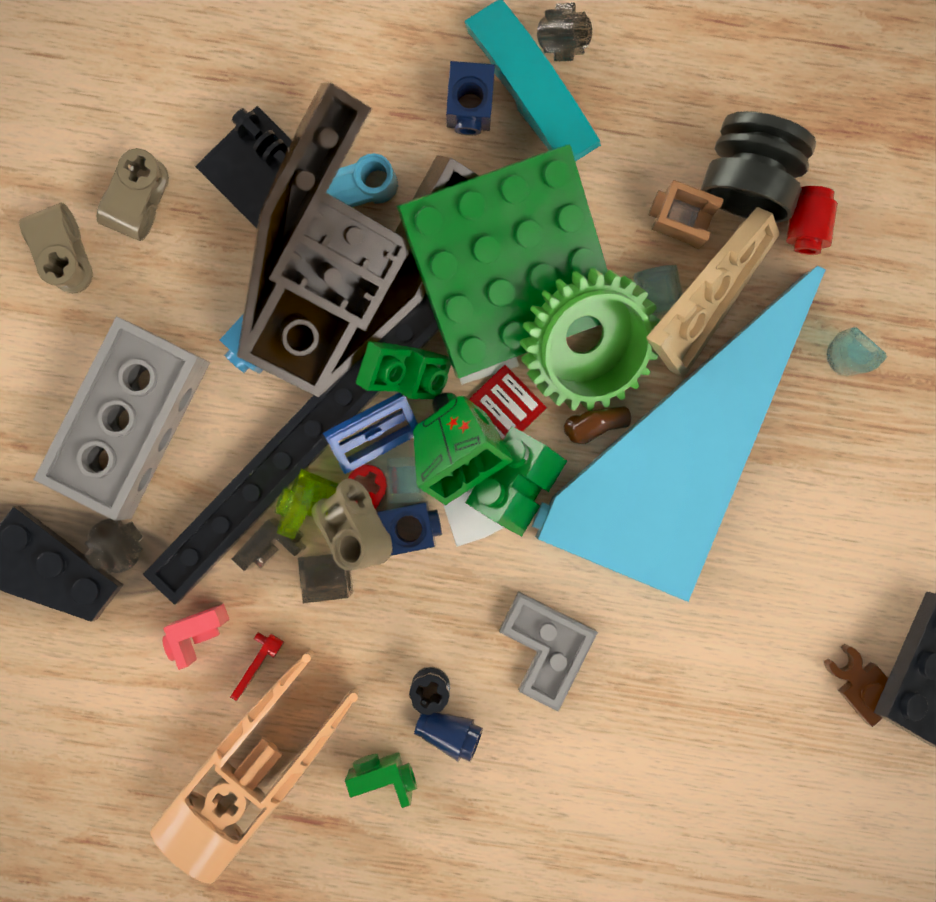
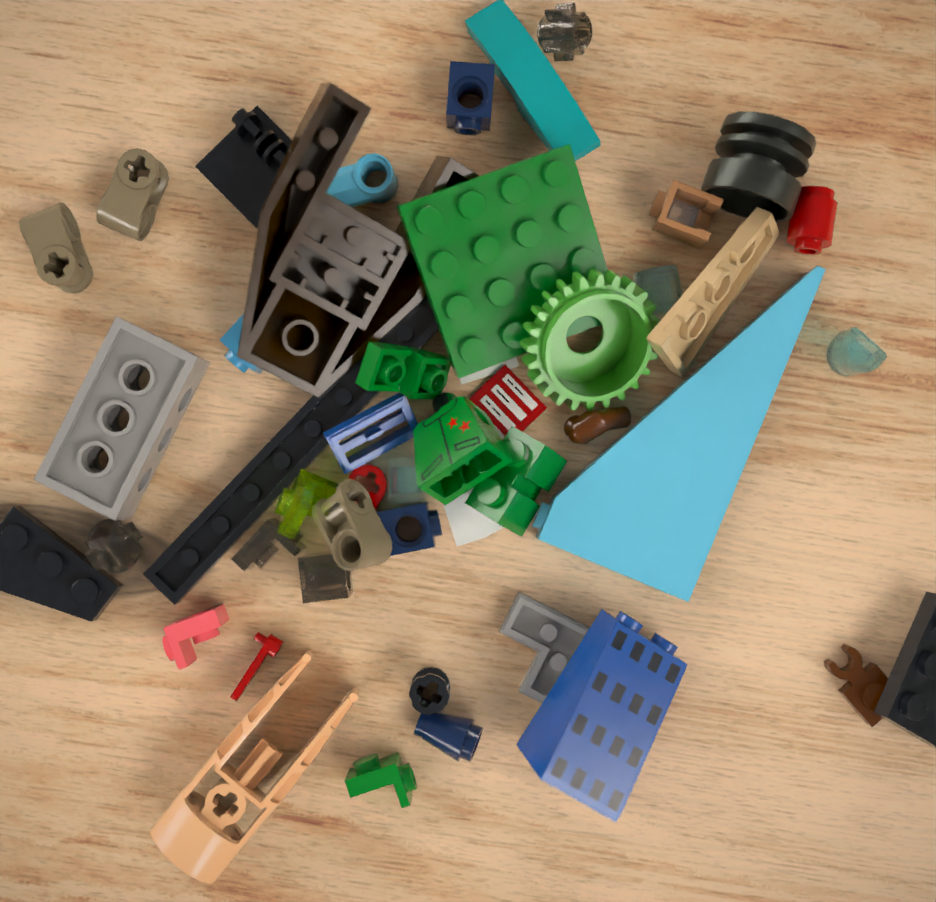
none -> blue slope [516,609,687,822]

